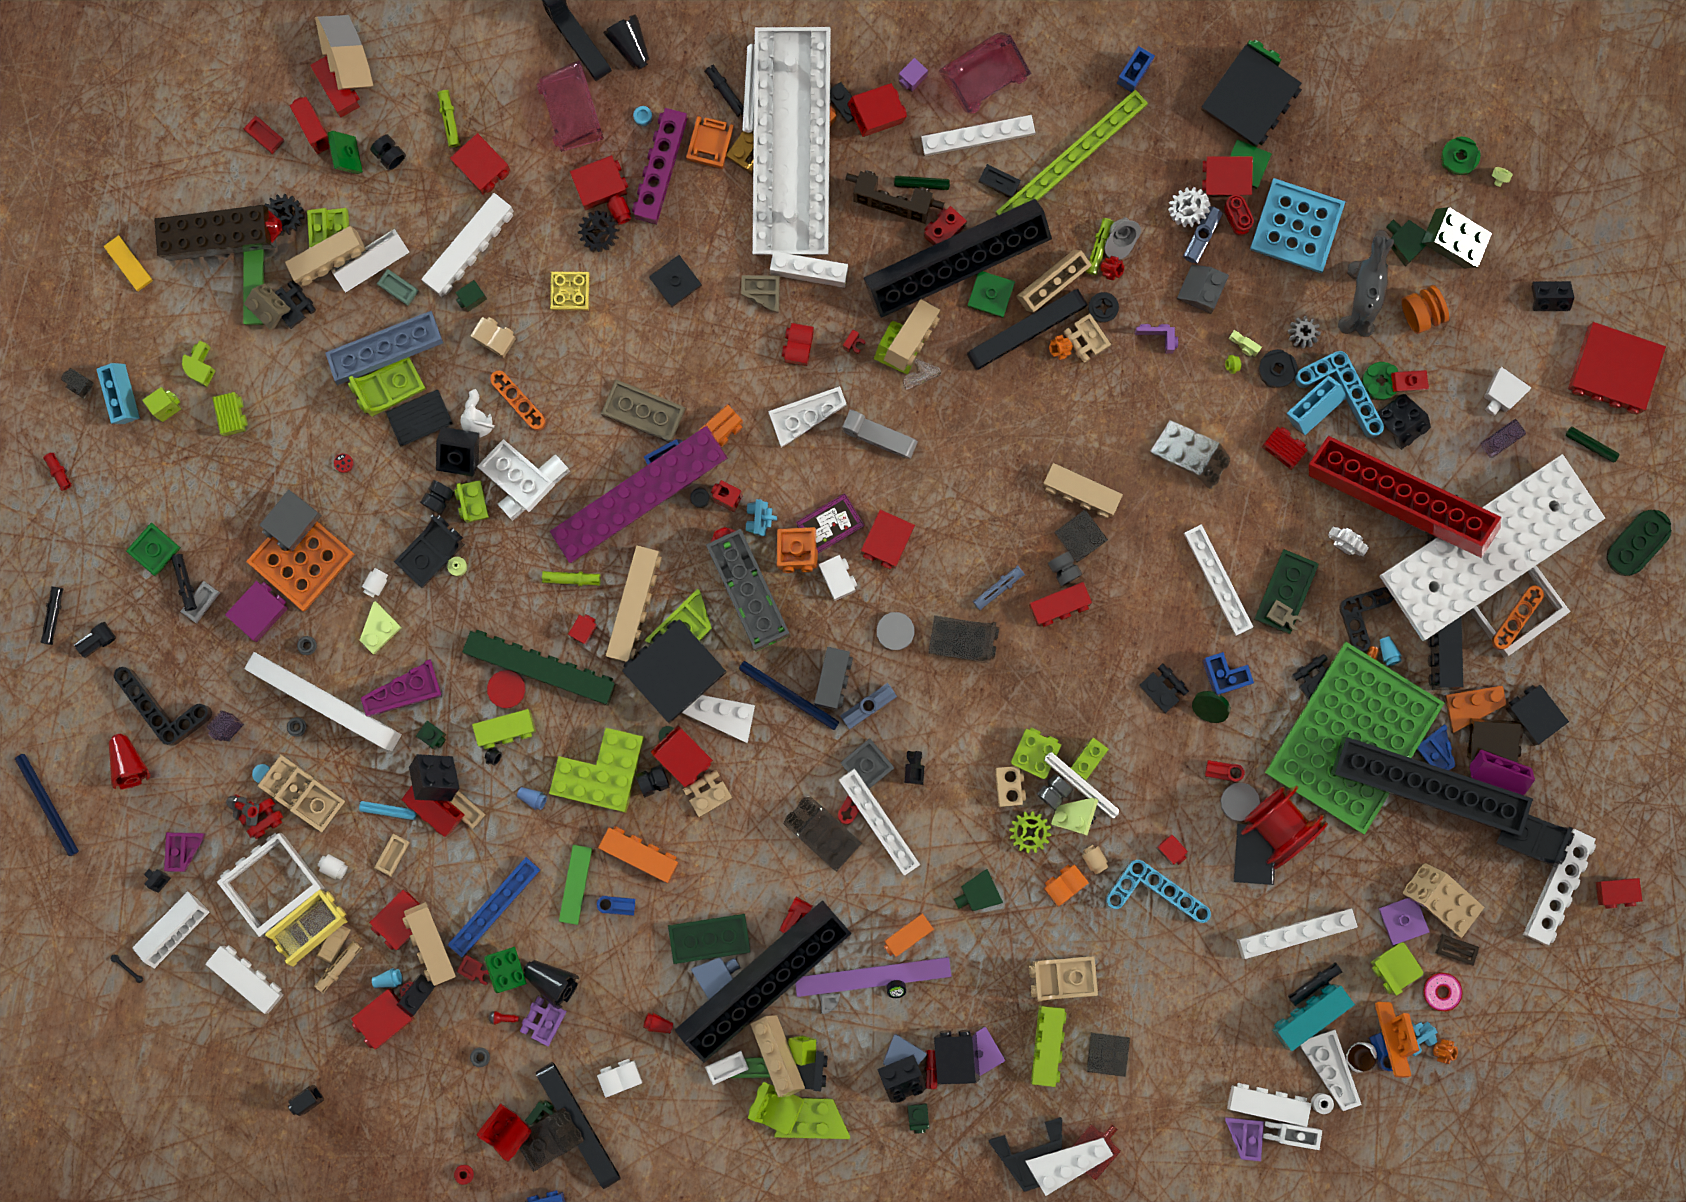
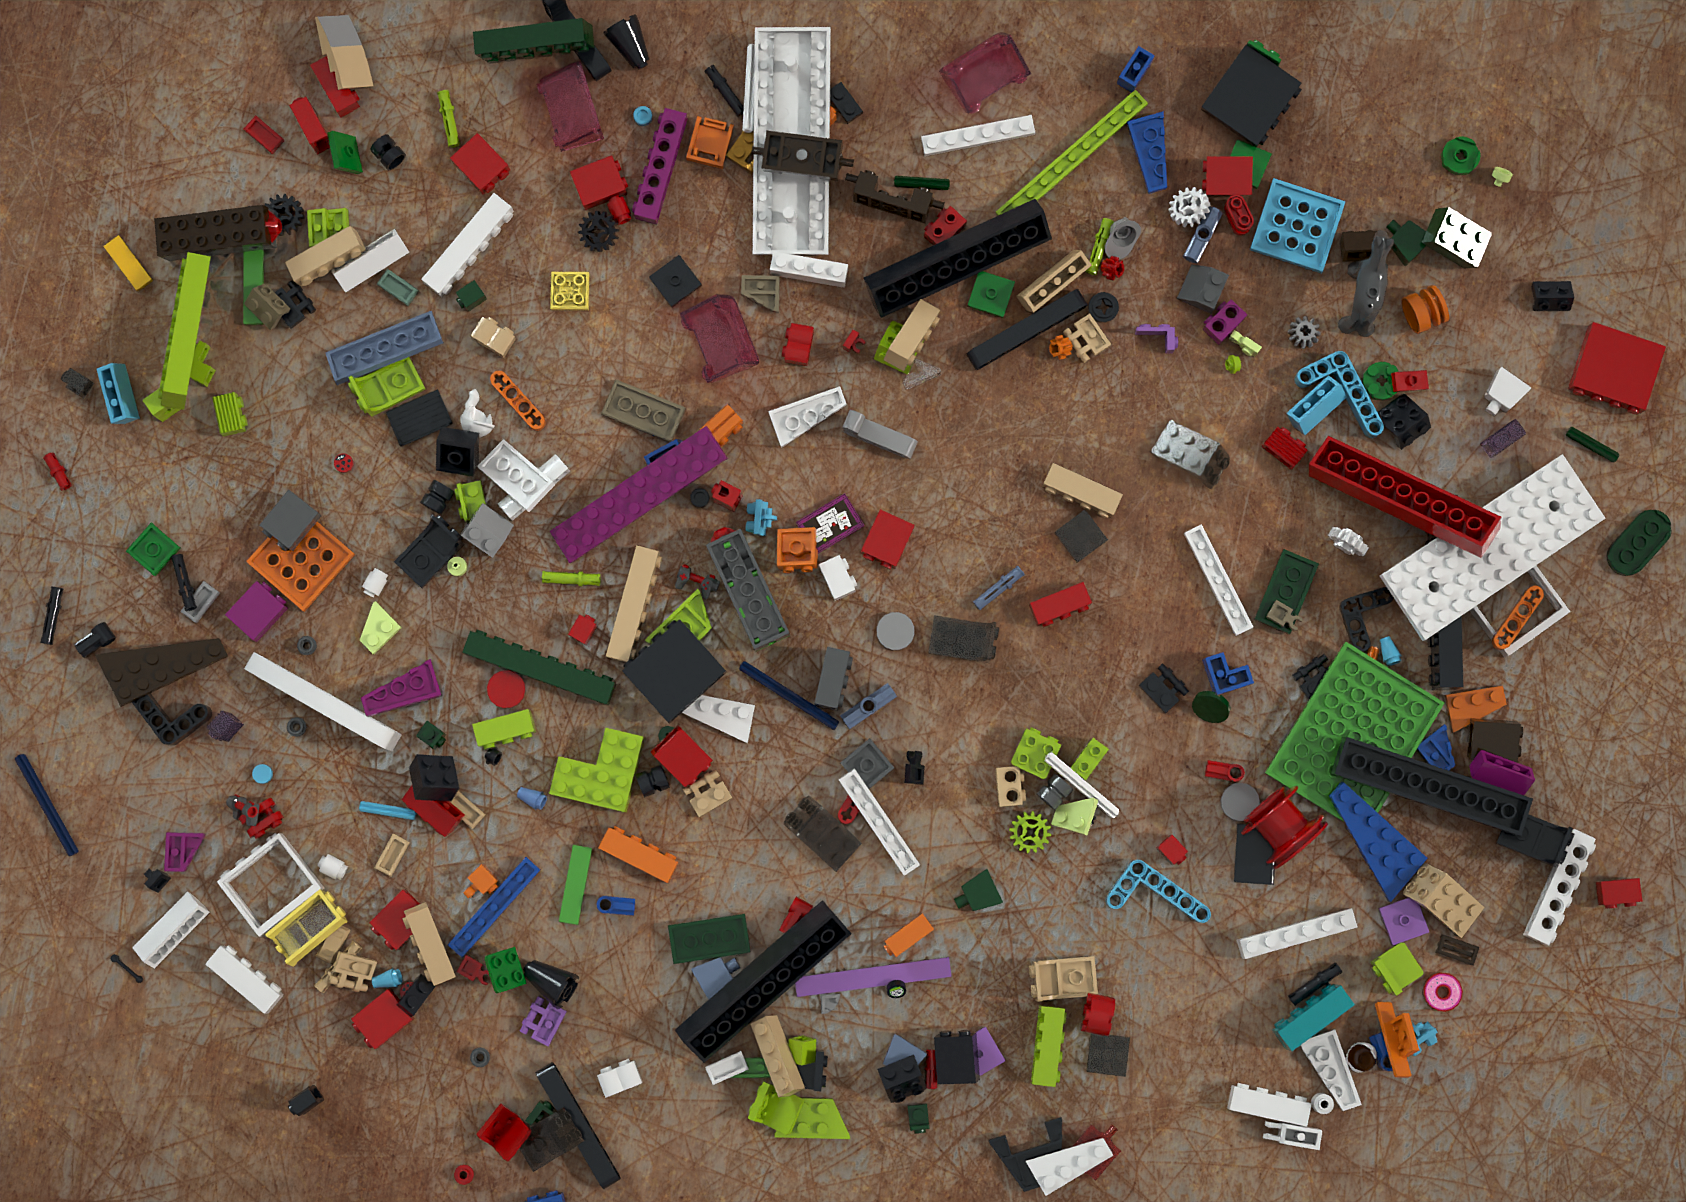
red cone [109,734,151,790] -> none
tan slope [257,754,345,832] -> none
red piece [488,1011,519,1025] -> none
red cone [643,1013,673,1034] -> none
red brick [847,83,907,137] -> none
medium lavender brick [899,58,928,91] -> none
black plate [978,164,1021,198] -> none
orange brick [1044,864,1089,907] -> none
dark grey wheel [1048,551,1082,587] -> none
tan brick [1082,844,1108,875] -> none
medium lavender wing [1225,1117,1264,1161] -> none
black plate [1258,349,1298,388] -> none
orange gear [1433,1039,1458,1064] -> none
black brick [1506,685,1569,746] -> none
none -> dark brown wing [95,638,228,707]
none -> lime brick [158,252,211,410]
none -> tan plate [329,951,377,992]
none -> light grey slope [460,503,514,558]
none -> orange brick [463,864,499,898]
none -> dark green brick [473,18,594,64]
none -> dark grey piece [675,564,720,600]
none -> clear pink windscreen [680,294,759,383]
none -> dark brown brick [752,130,854,181]
none -> red brick [1081,993,1115,1036]
none -> blue wing [1127,111,1167,194]
none -> magenta brick [1203,299,1247,345]
none -> blue wing [1329,782,1427,902]
none -> dark brown brick [1339,230,1376,262]

